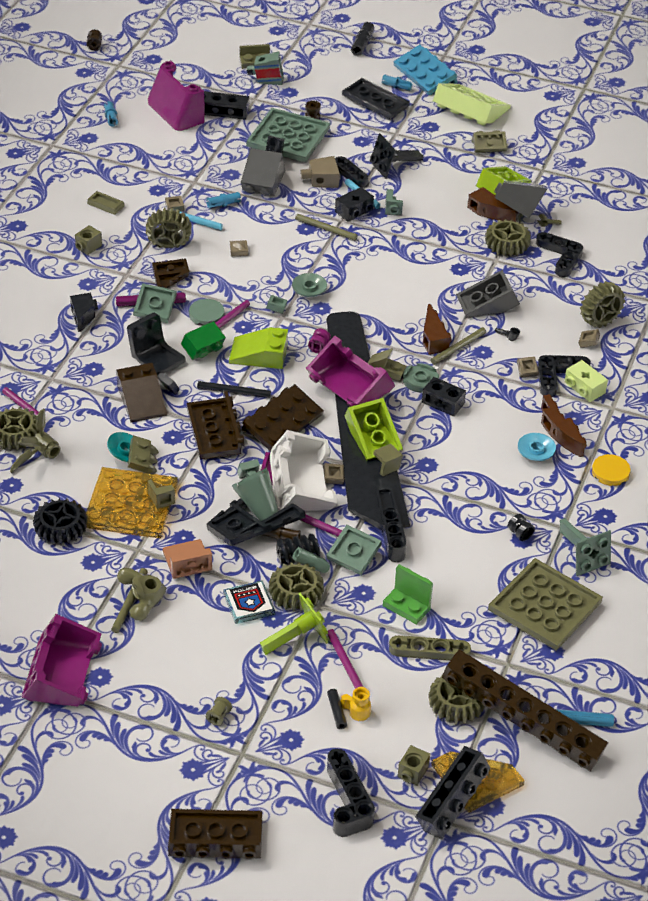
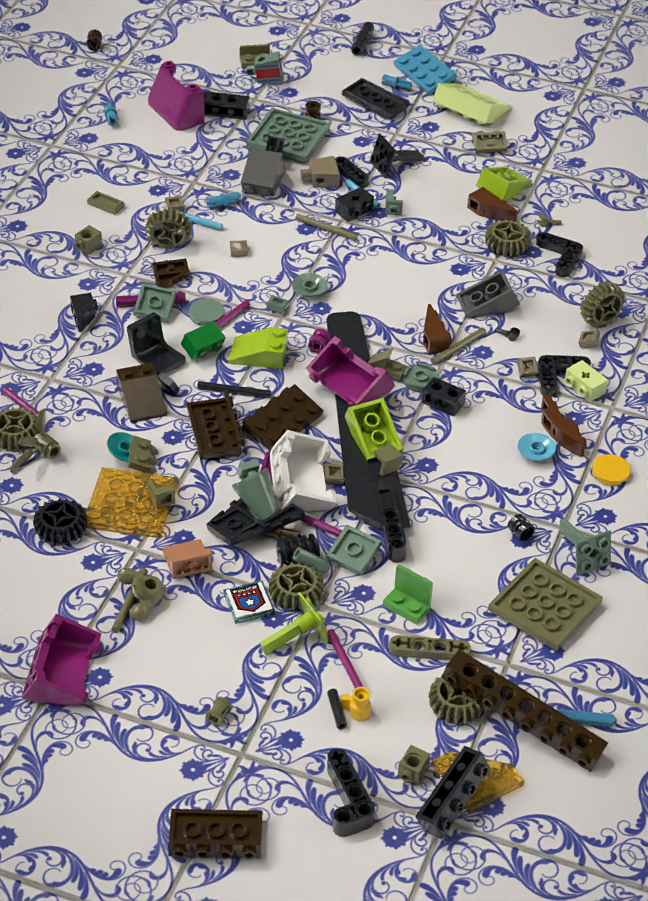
dark grey slope [494,180,547,218] -> none

